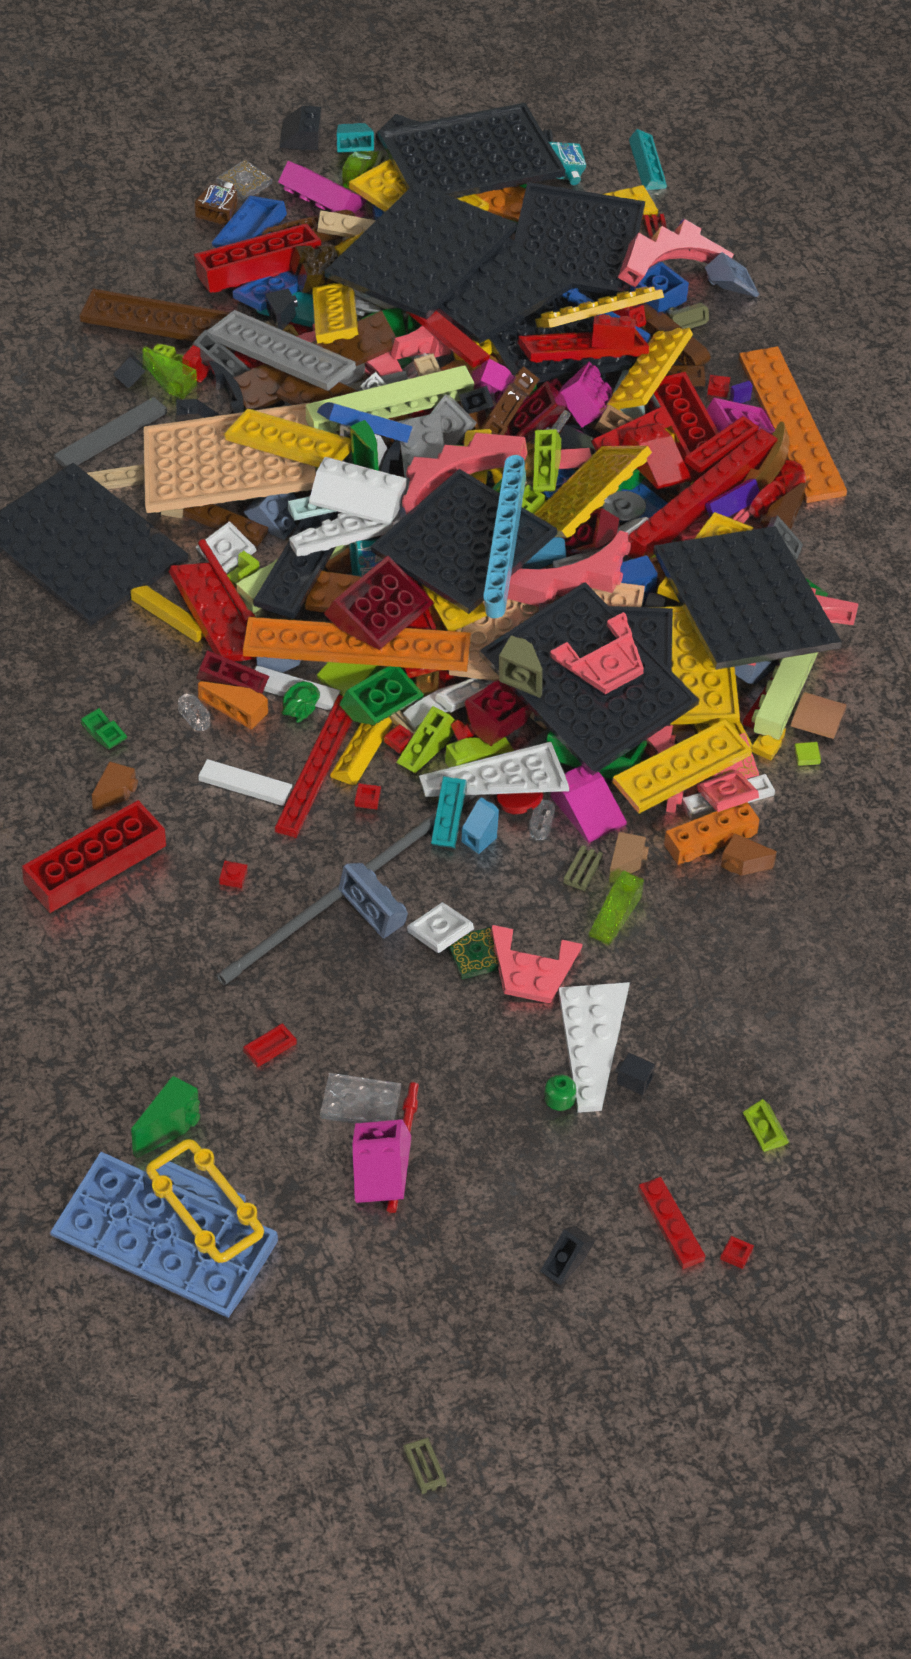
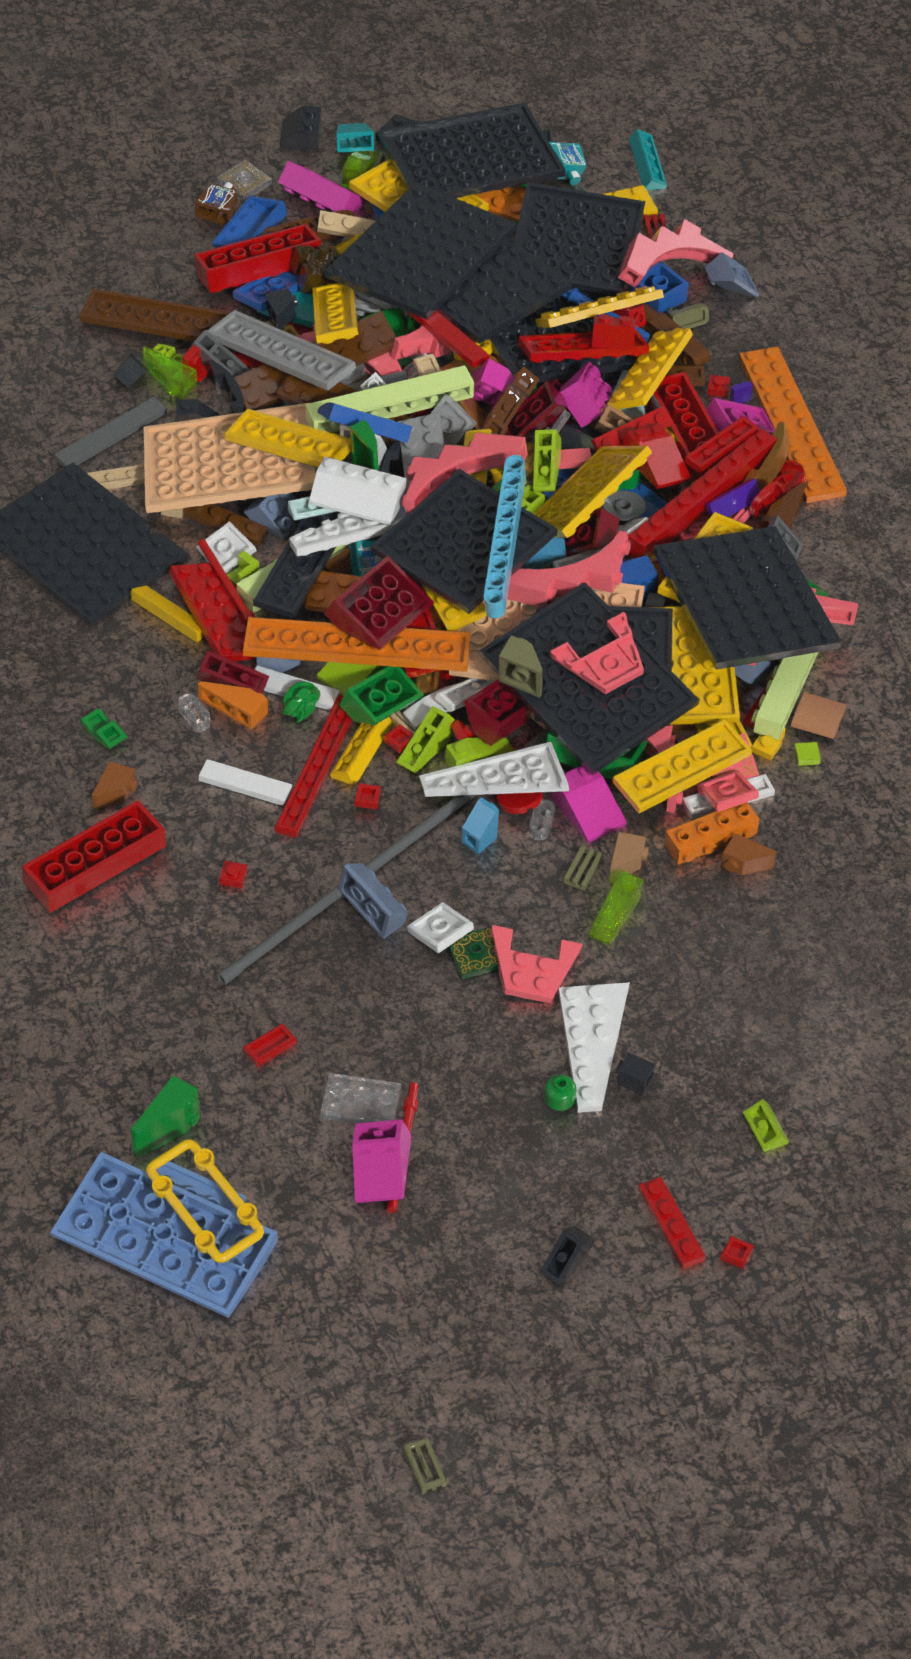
teal plate [431,776,467,849] -> none
black slope [459,384,497,414] -> none

